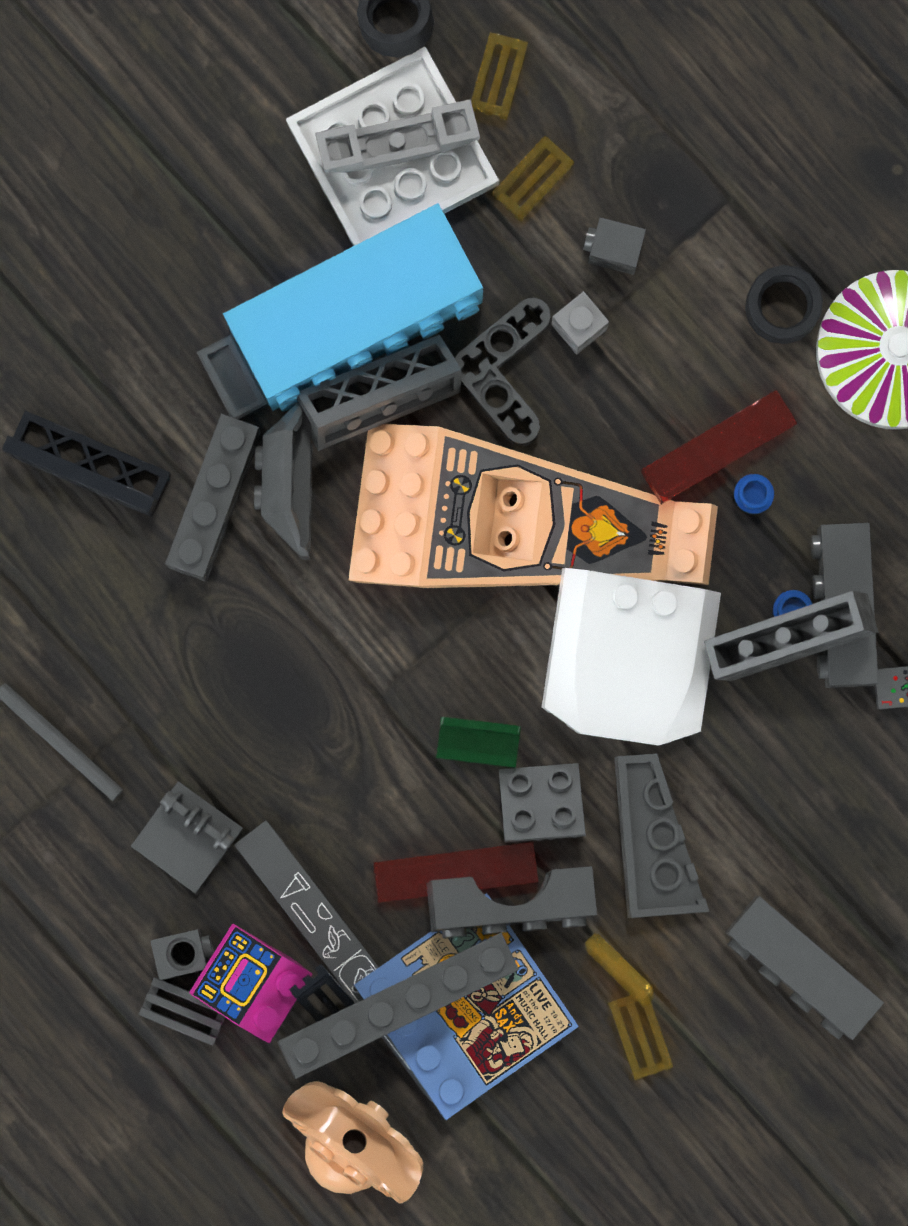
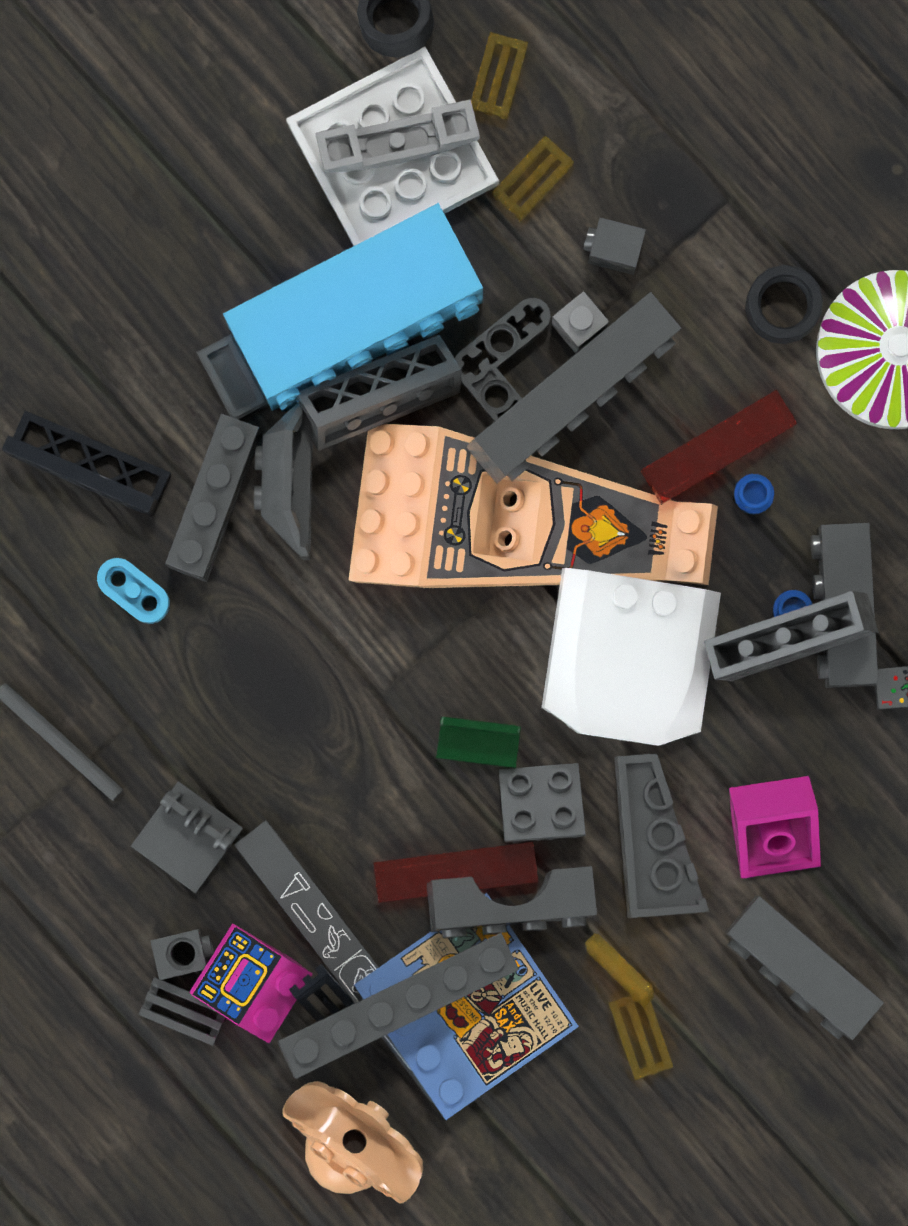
none -> medium azure plate [97,558,170,624]
none -> dark grey brick [466,292,681,484]
none -> dark pink slope [729,776,821,879]

